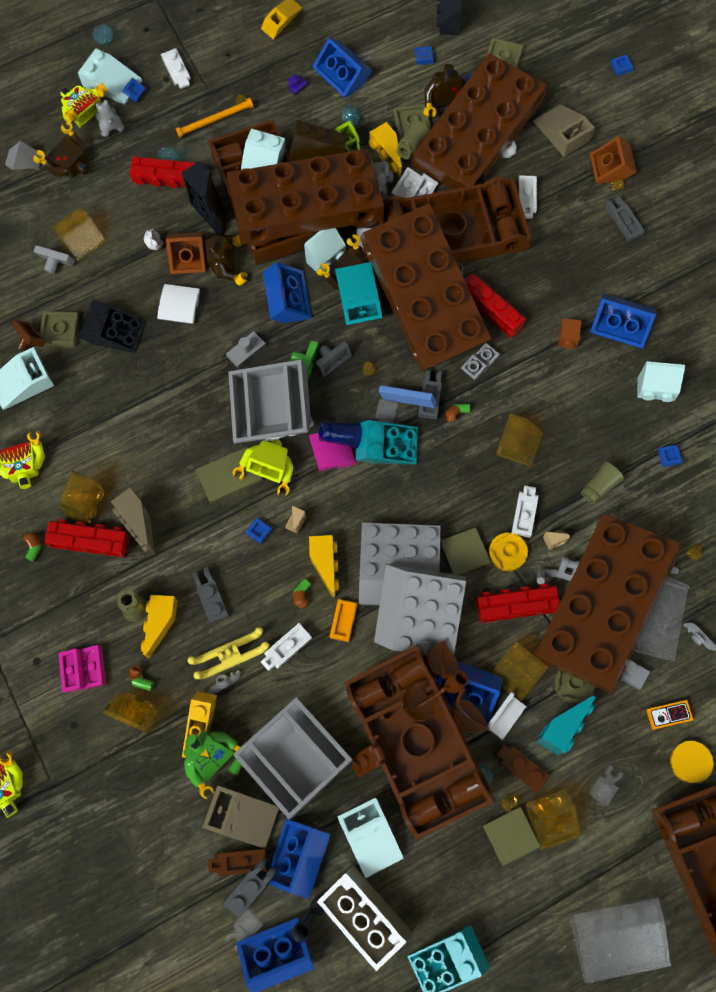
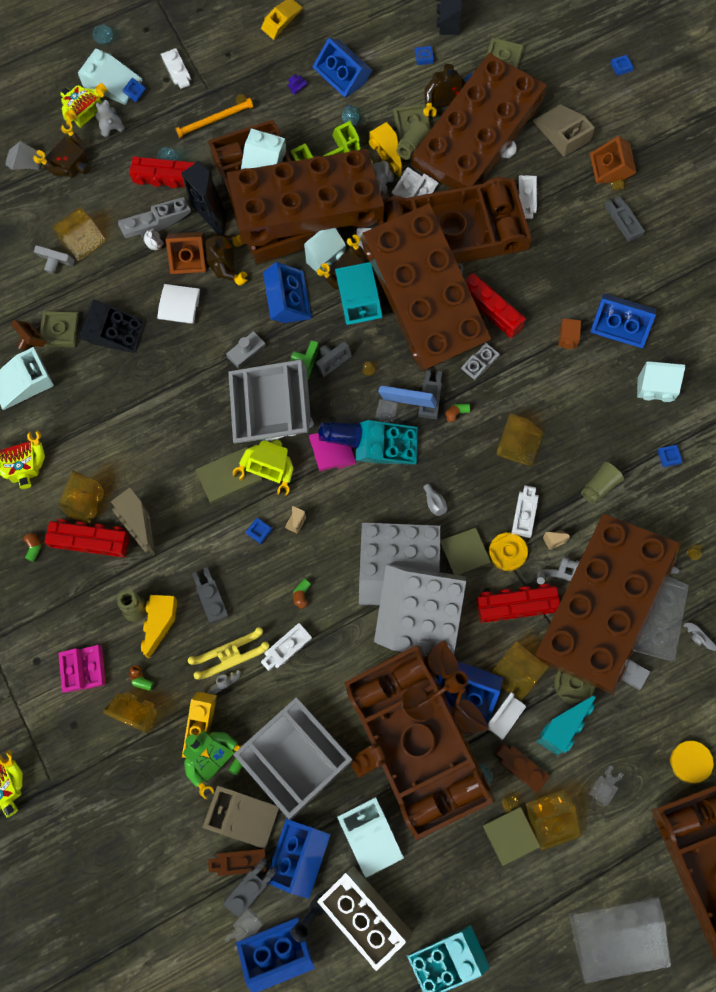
dark brown slope [287,120,347,162] -> none
yellow slope [309,535,339,597] -> none
light orange tile [330,599,358,642] -> none
tile [646,700,693,730] -> none
none -> light grey slope [118,197,191,238]
none -> light grey piece [423,484,447,516]

